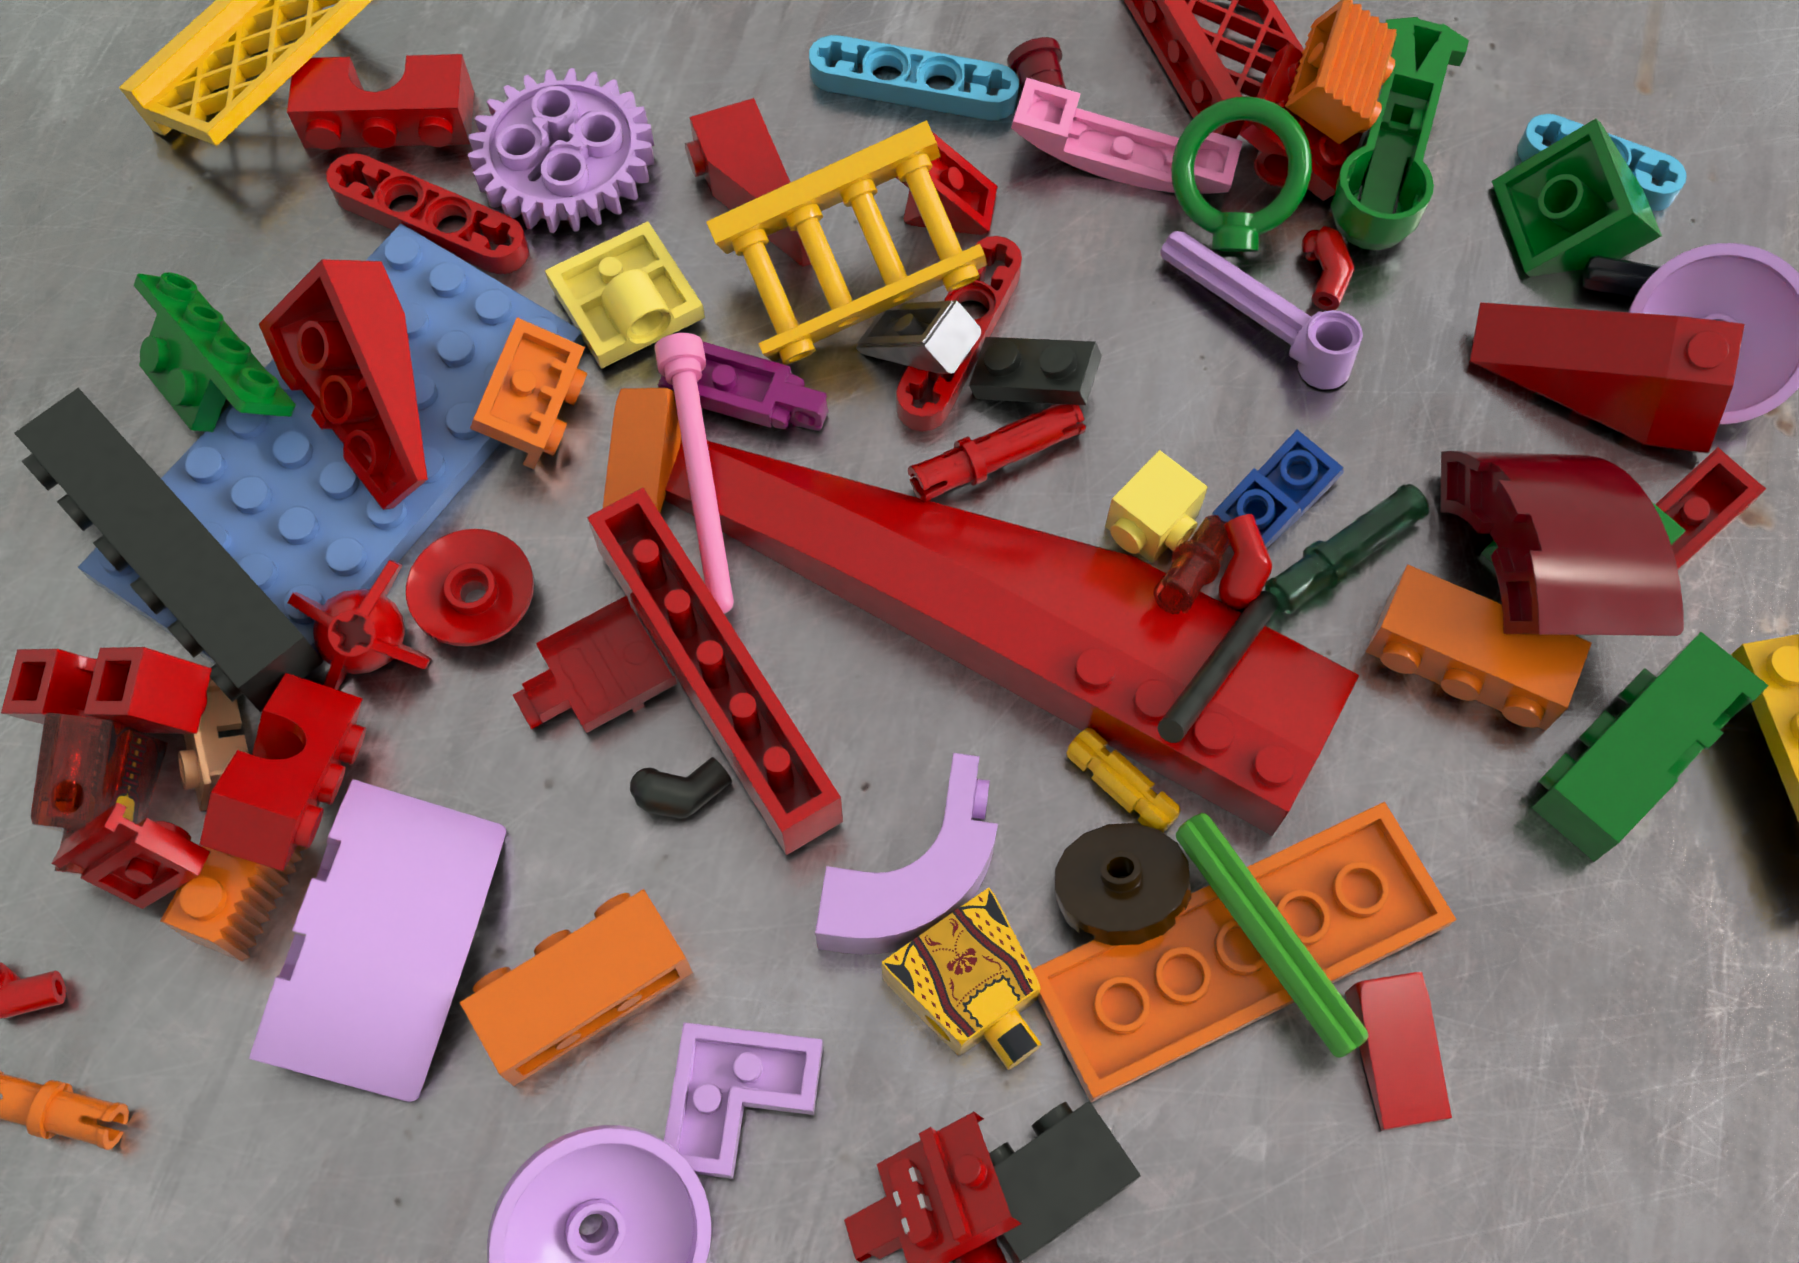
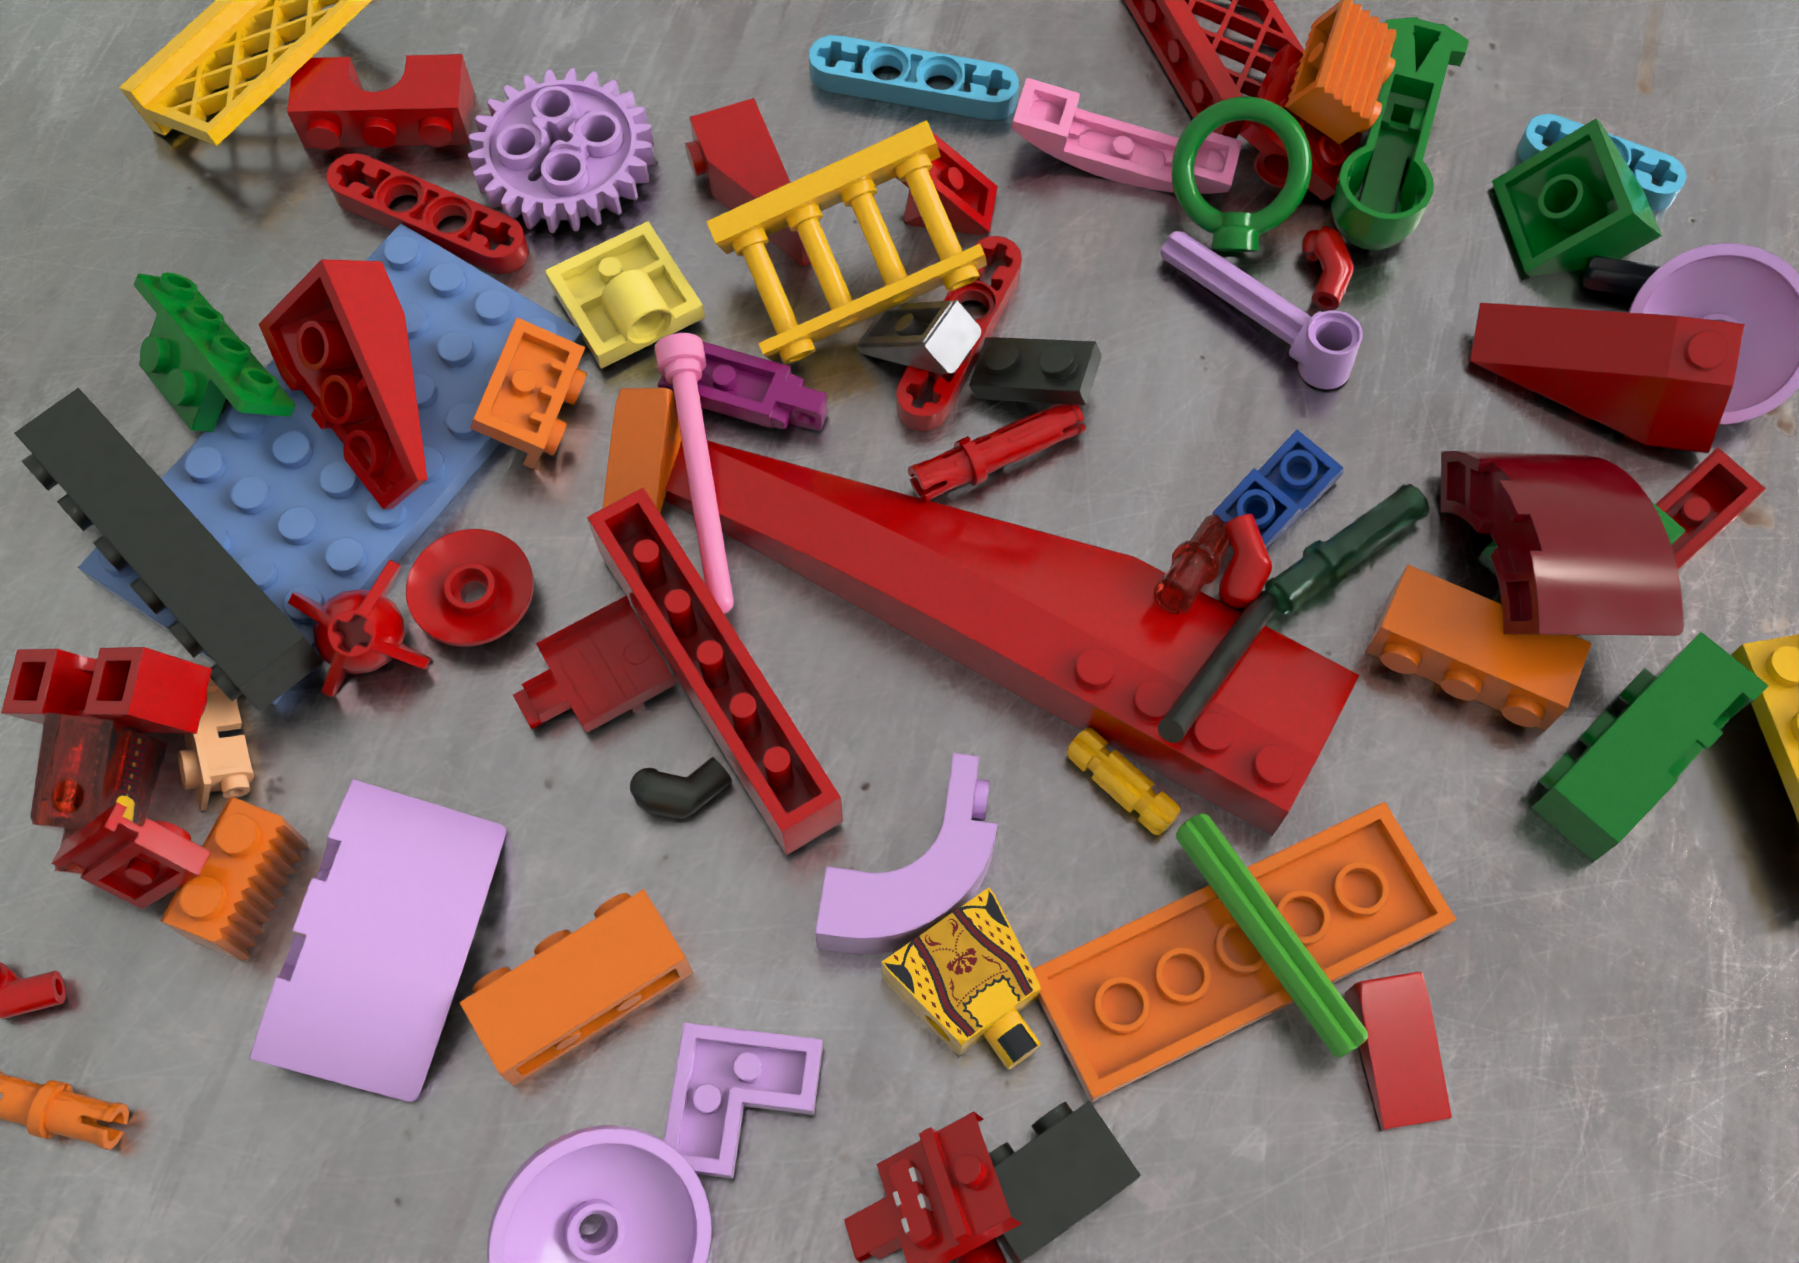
red arch [199,673,366,871] -> none
dark red piece [1007,37,1066,91] -> none
dark brown plate [1055,823,1191,946] -> none
light yellow brick [1105,450,1208,564] -> none

